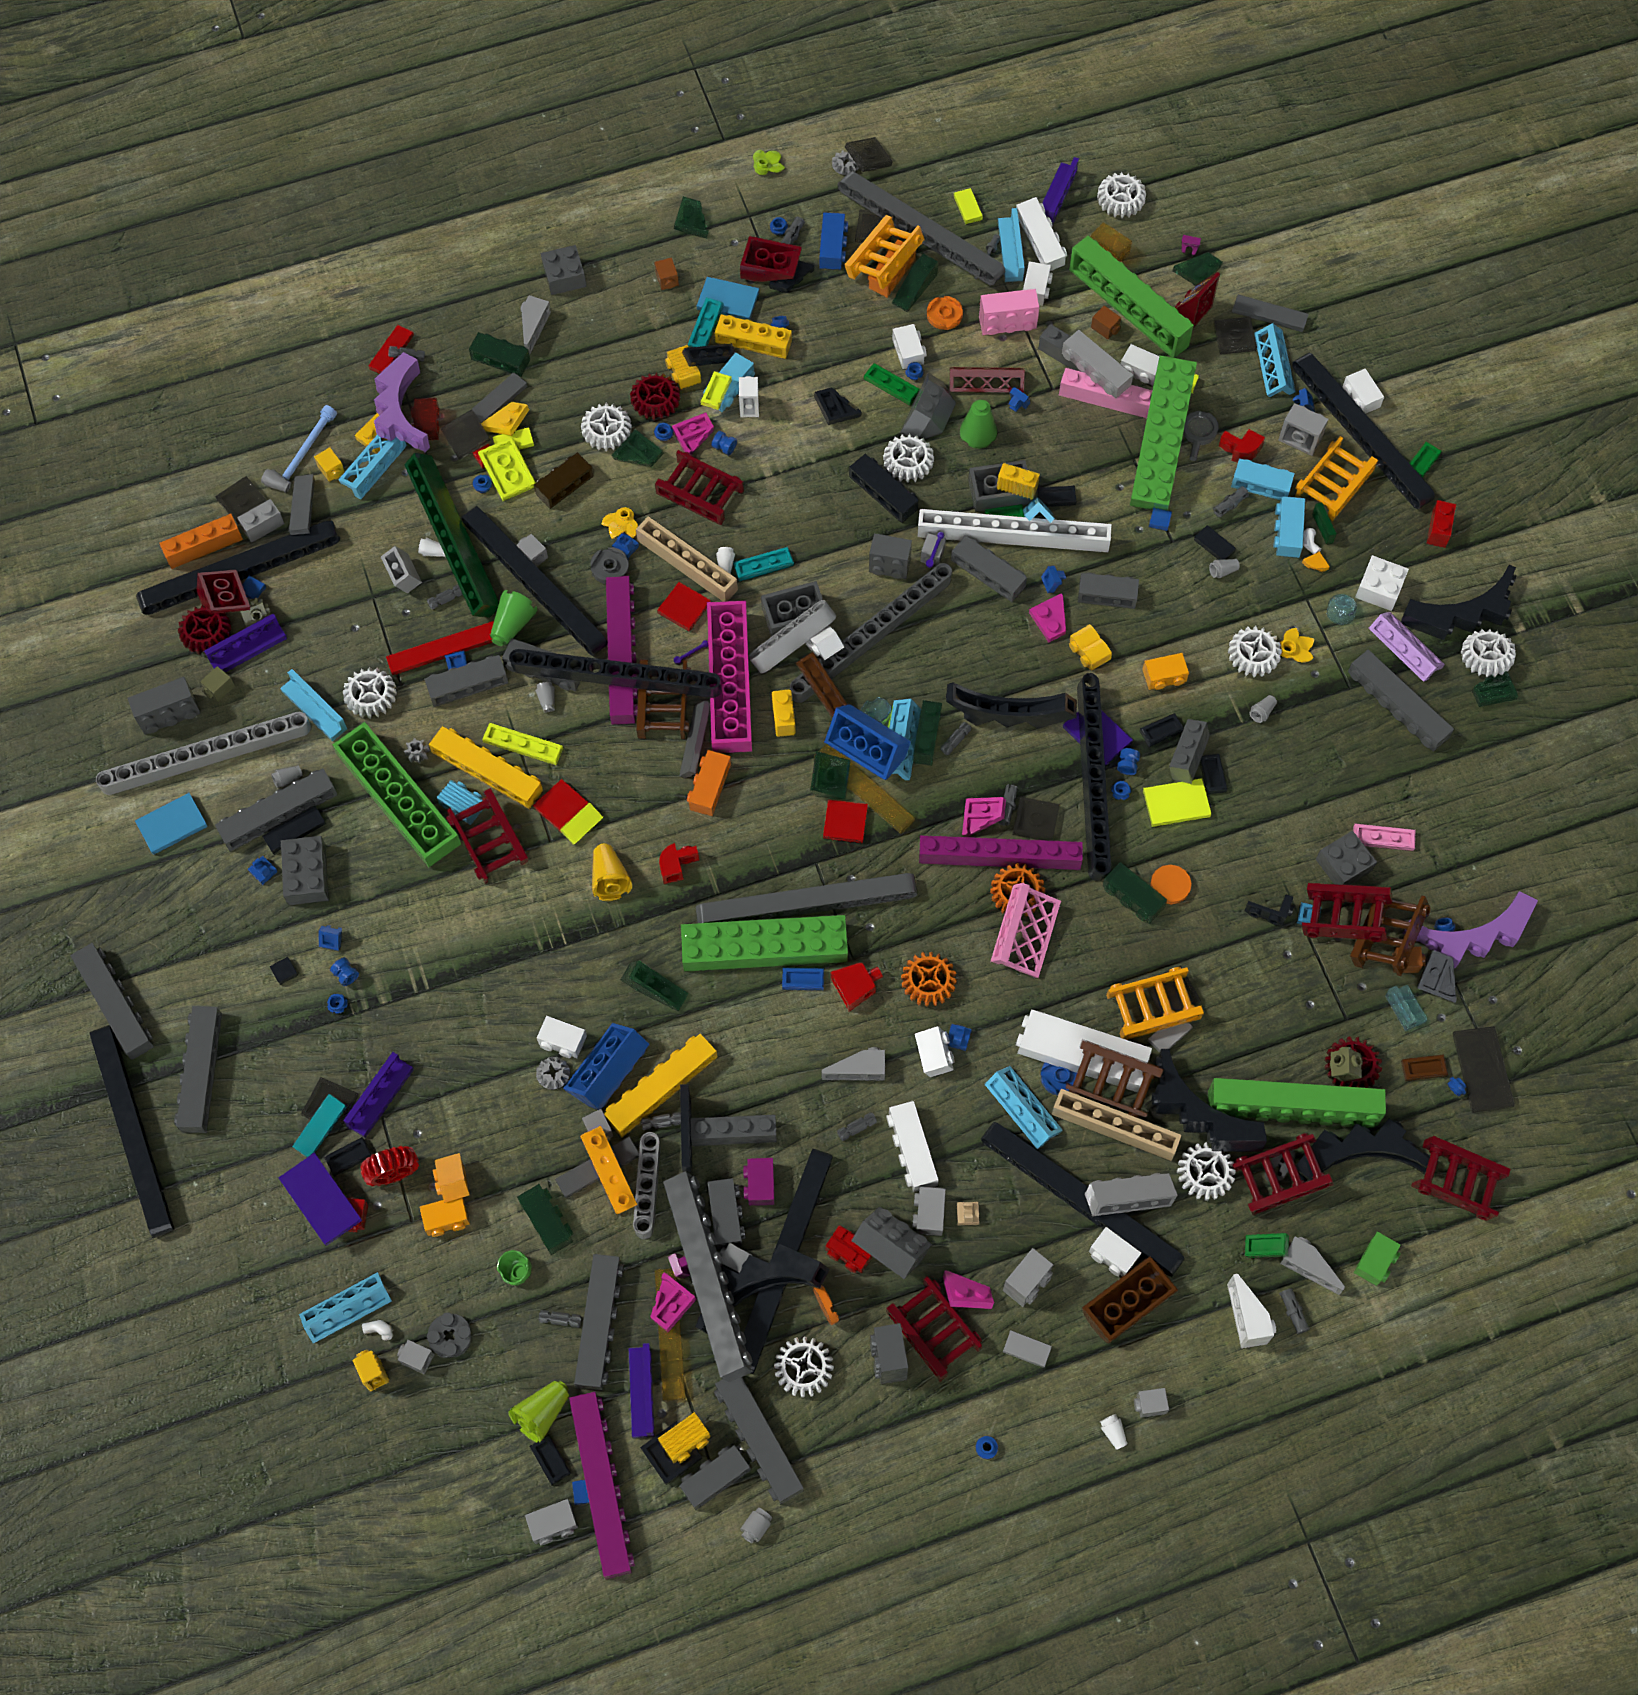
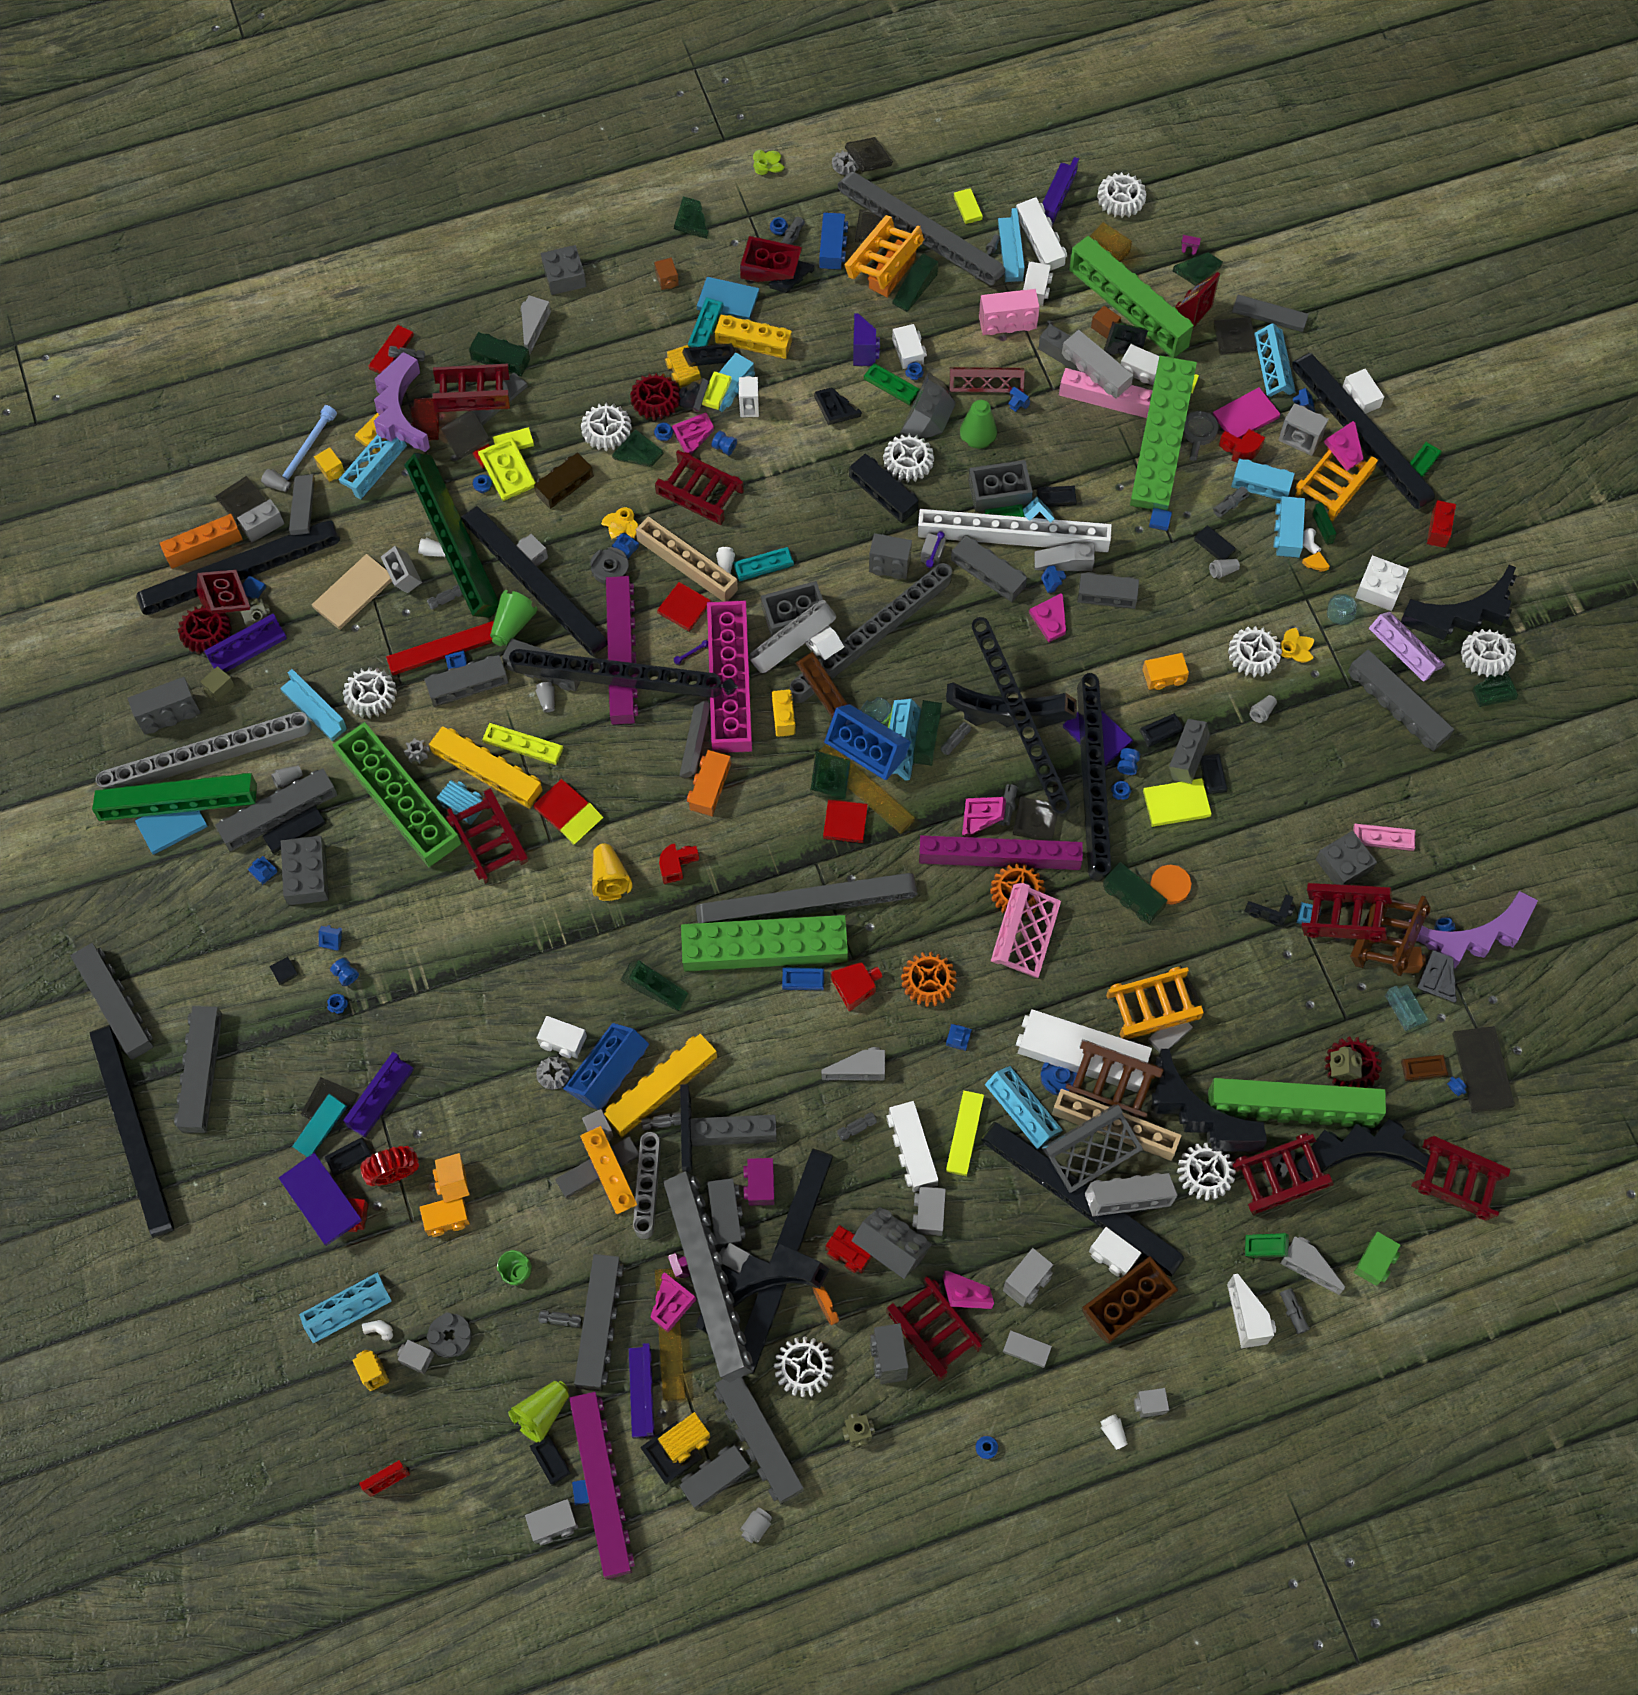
yellow wing [480,402,529,436] -> none
clear green brick [517,1184,574,1255] -> none
reddish brown fence [636,660,691,739] -> none
blue plate [771,316,789,328] -> none
white brick [915,1026,954,1077] -> none
orange tile [927,296,963,330] -> none
tan tile [957,1202,979,1225] -> none
yellow brick [997,463,1040,500] -> none
yellow brick [1069,624,1112,671] -> none
none -> green brick [92,773,257,821]
none -> tan tile [312,554,392,630]
none -> red tile [359,1460,410,1497]
none -> dark red fence [433,364,510,412]
none -> black wing [678,378,709,412]
none -> black piece [721,678,738,695]
none -> olive brick [842,1413,875,1447]
none -> dark purple slope [853,313,880,366]
none -> neon yellow tile [946,1090,984,1177]
none -> black beam [972,617,1071,817]
none -> light grey slope [1035,543,1094,572]
none -> dark grey fence [1042,1104,1143,1193]
none -> black wing [1104,321,1148,355]
none -> dark pink tile [1213,387,1281,439]
none -> dark pink wing [1324,421,1363,471]

